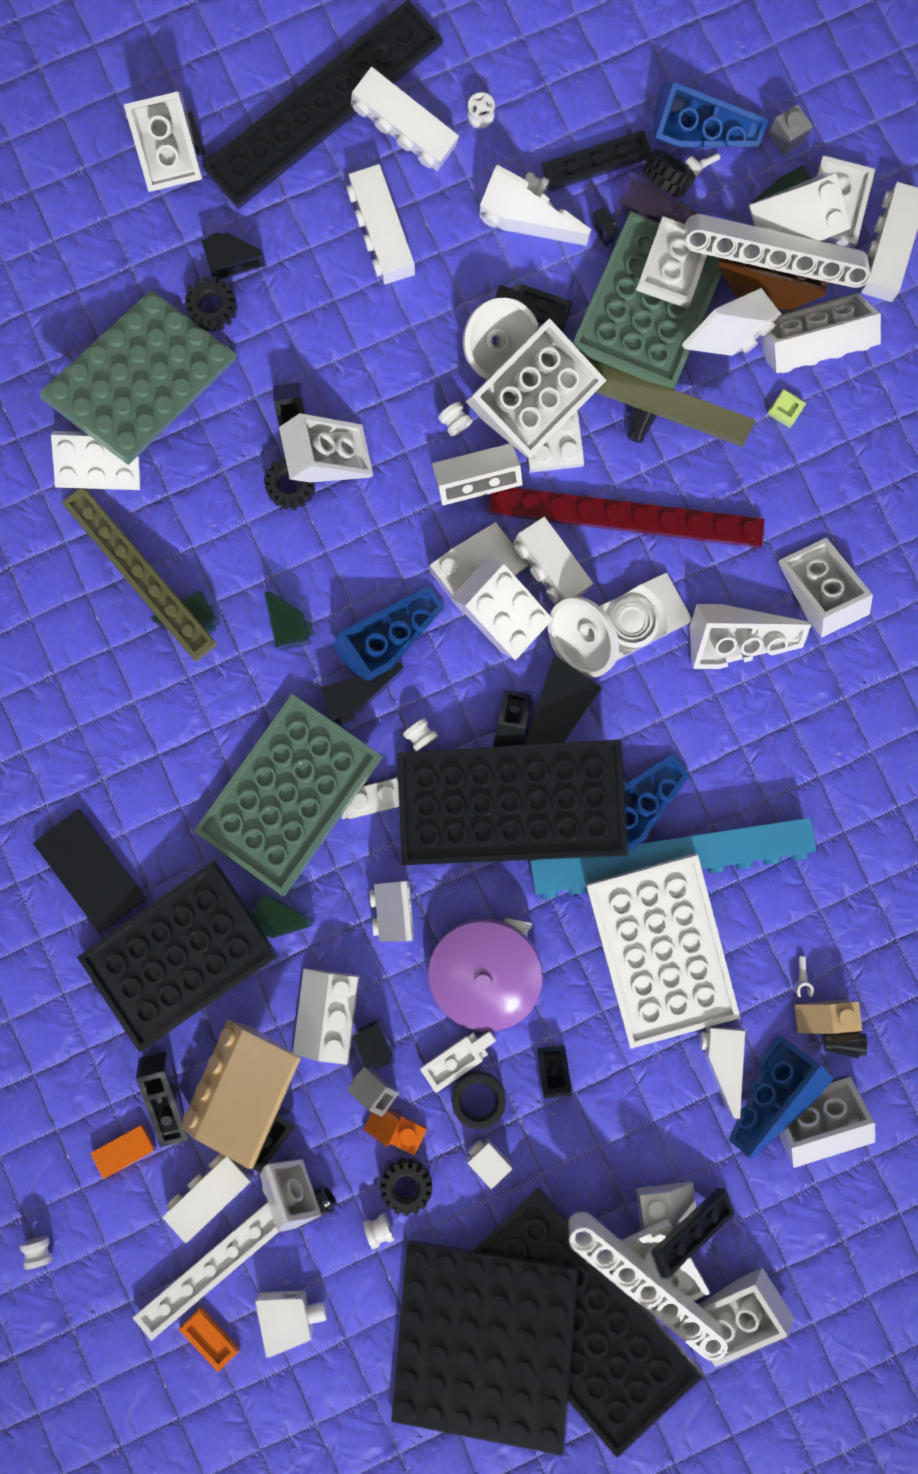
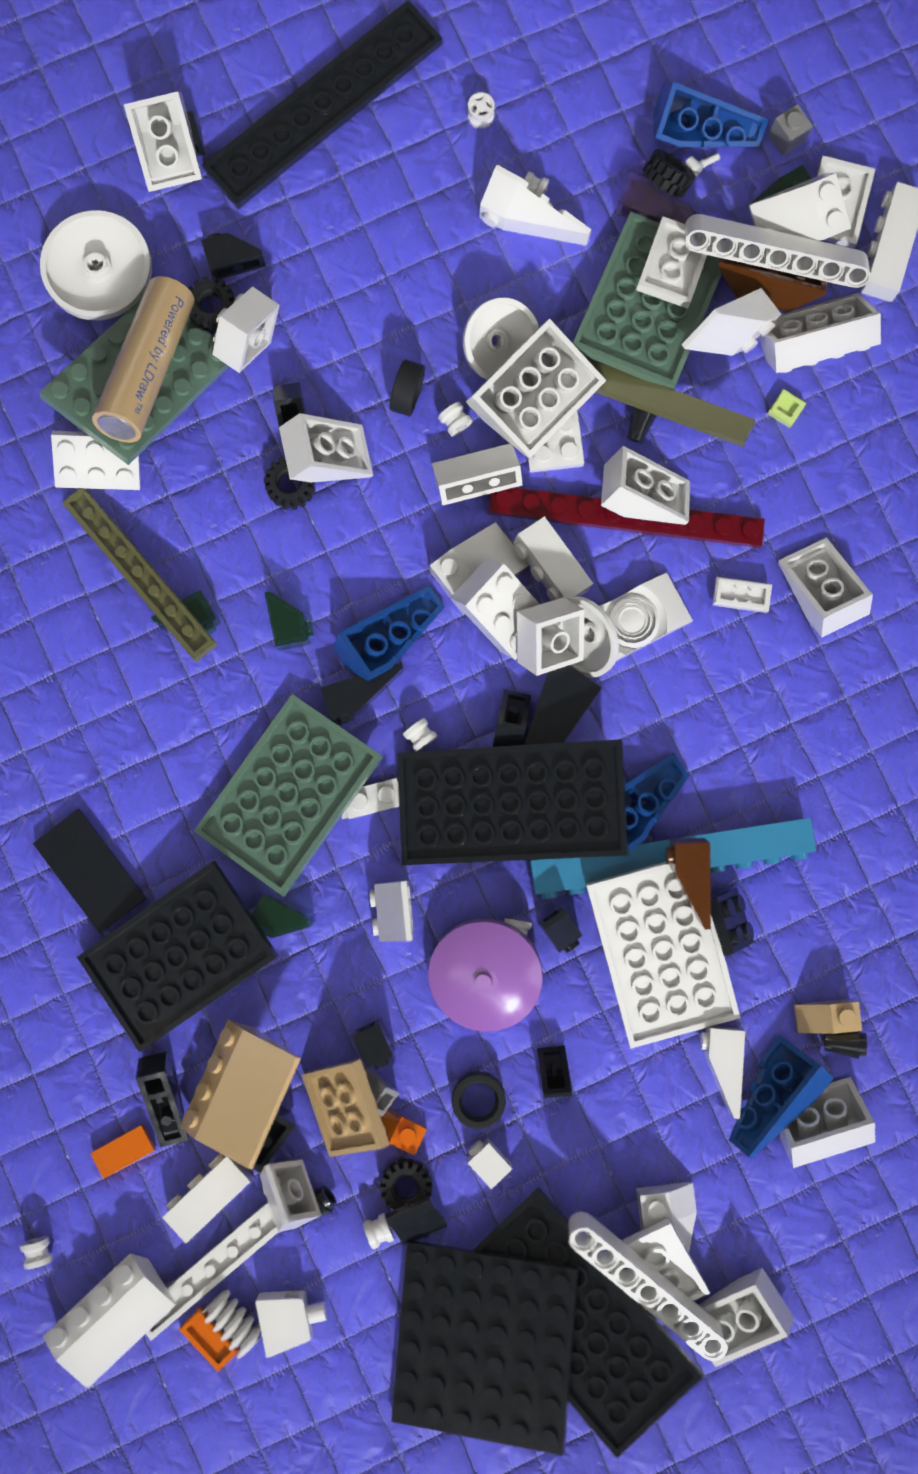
white slope [293,968,360,1064] -> none
white brick [346,164,415,285] -> none
white brick [351,67,459,171] -> none
white hinge [420,1031,496,1093] -> none
black hinge [495,284,573,330] -> none
black tile [542,130,652,192] -> none
black plate [591,207,617,247] -> none
black tile [650,1188,735,1279] -> none
white wedge [690,604,811,669] -> none
white hand [793,956,814,997] -> none
none -> white dish [40,210,152,320]
none -> white slope [43,1254,176,1388]
none -> tan piece [92,276,194,443]
none -> white piece [200,1289,262,1359]
none -> white brick [212,286,280,373]
none -> tan plate [302,1059,390,1157]
none -> black piece [385,1196,447,1245]
none -> black tyre [389,359,425,417]
none -> white brick [517,597,584,676]
none -> black slope [538,907,582,953]
none -> white slope [601,446,690,525]
none -> reddish brown slope [665,838,711,930]
none -> black plate [711,888,754,956]
none -> white plate [712,577,772,613]

